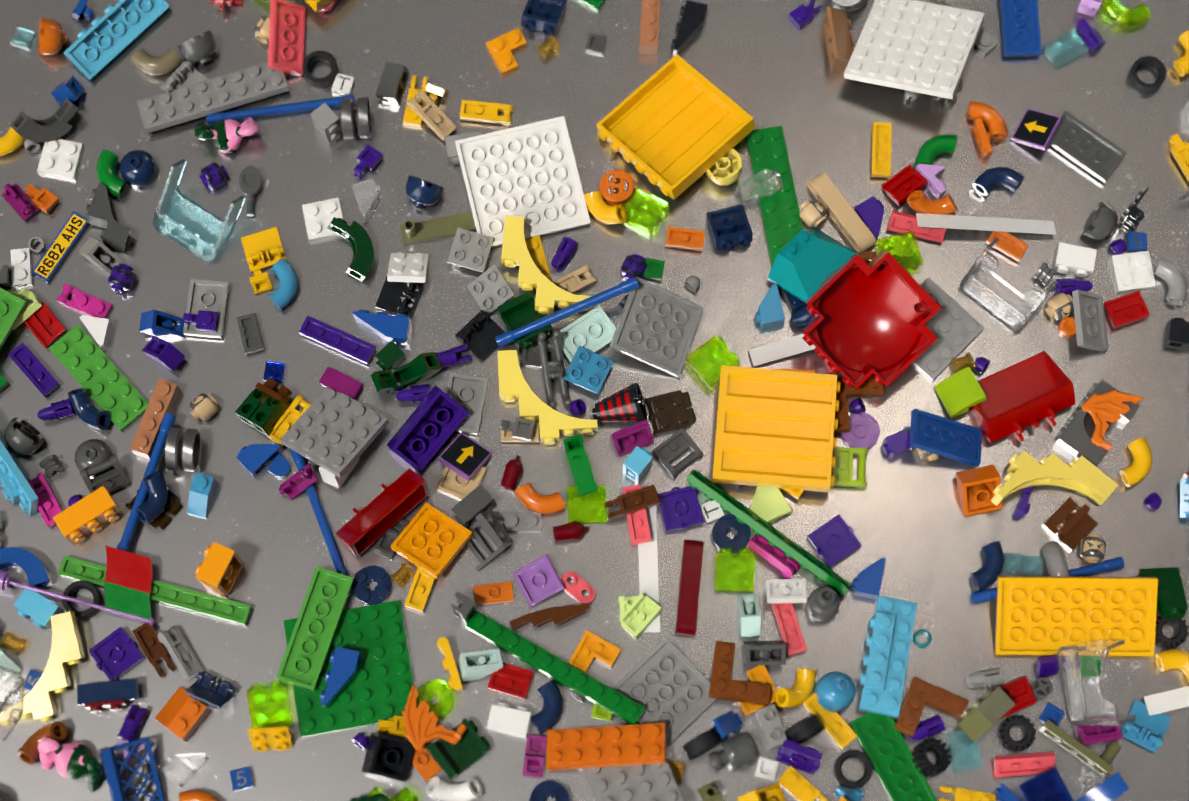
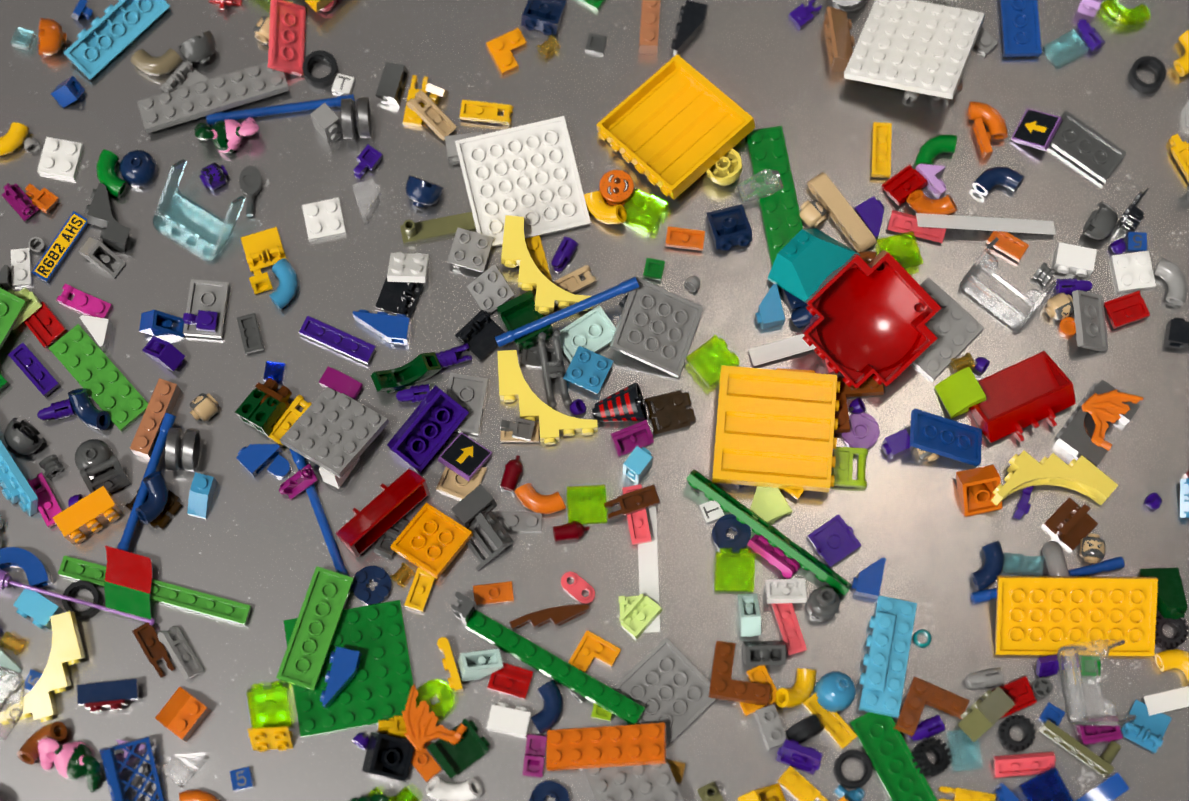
dark grey arch [10,98,79,142] -> none
dark purple plate [88,626,145,681] -> none
dark purple head [108,263,136,293] -> none
dark purple hinge [117,704,148,742] -> none
dark blue hinge [184,671,235,709] -> none
light orange brick [195,542,244,598] -> none
dark green arch [327,217,374,282] -> none
dark green brick [375,340,406,371] -> none
medium lavender tile [513,554,566,607] -> none
green slope [563,434,598,496] -> none
dark purple head [620,254,647,281] -> none
dark grey plate [652,428,704,479] -> none
dark purple plate [658,486,704,532] -> none
dark red beam [676,539,704,636] -> none
black tyre [683,728,723,760] -> none
dark grey piece [708,732,759,770] -> none
blue slope [710,711,743,741] -> none
white tile [754,756,779,781] -> none
yellow cylinder [1120,437,1153,488] -> none

